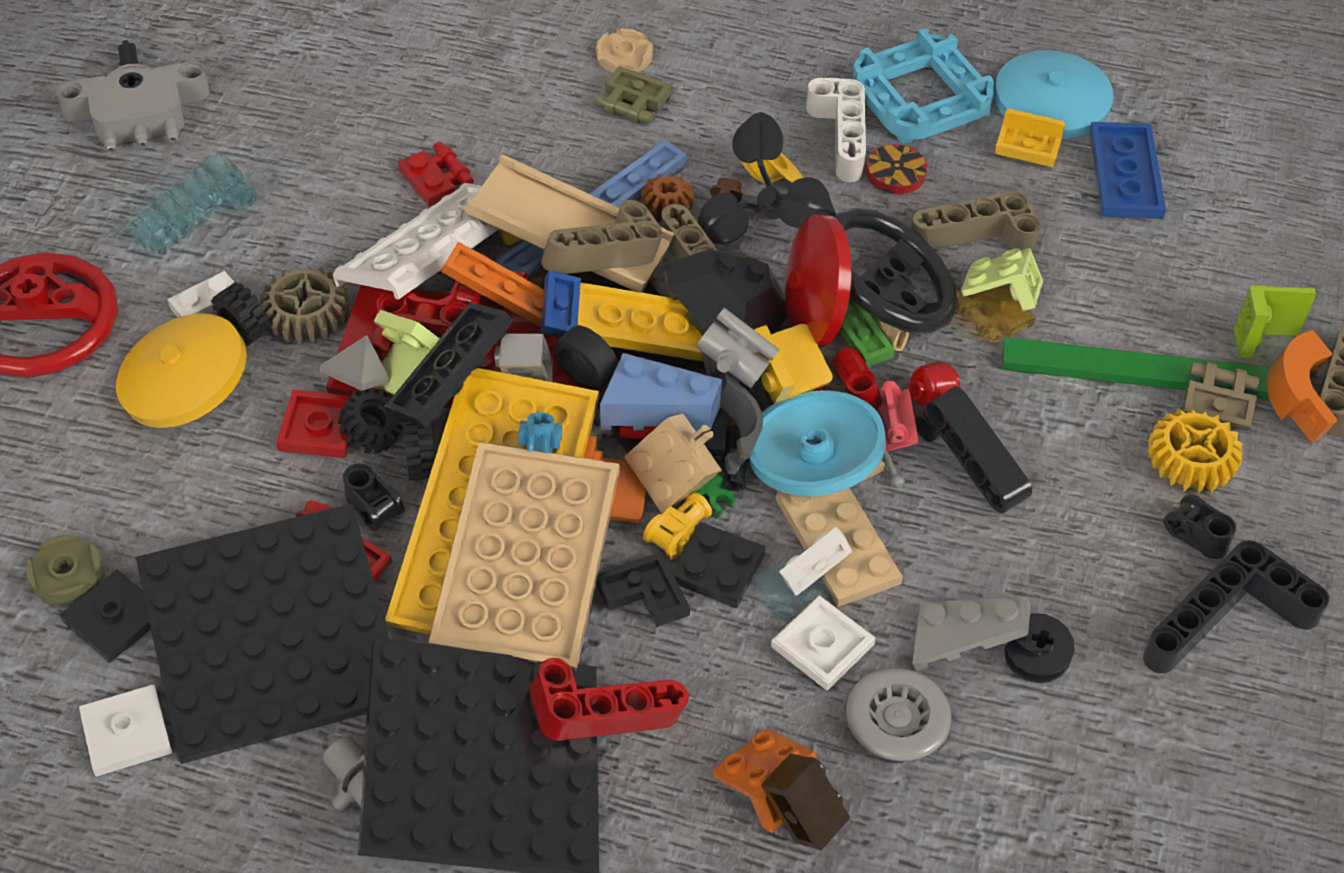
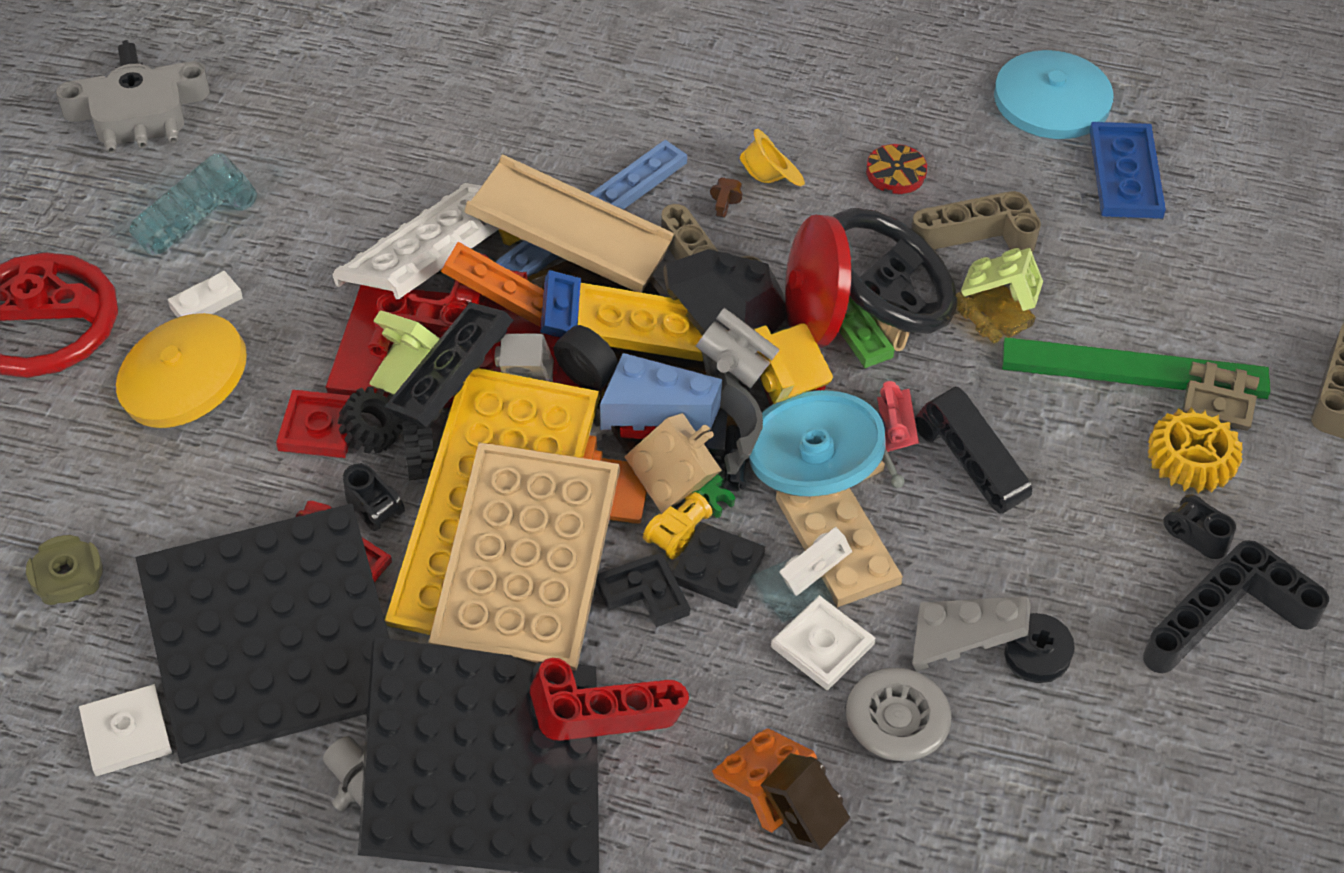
black plate [59,569,151,663] -> none
black tyre [211,282,271,346] -> none
dark tan gear [259,265,349,345] -> none
light grey slope [320,335,389,391] -> none
red plate [398,142,474,207] -> none
dark azure gear [518,412,562,454] -> none
dark tan beam [541,200,663,274] -> none
tan tile [595,28,653,73] -> none
olive plate [596,66,671,124] -> none
dark orange gear [641,173,694,221] -> none
black plant [697,112,836,244] -> none
white beam [806,78,866,182] -> none
red piece [832,347,882,410] -> none
medium azure plate [852,28,994,143] -> none
red head [909,361,961,407] -> none
yellow bracket [994,108,1065,168] -> none
lime bracket [1233,286,1316,359] -> none
orange arch [1267,330,1338,443] -> none

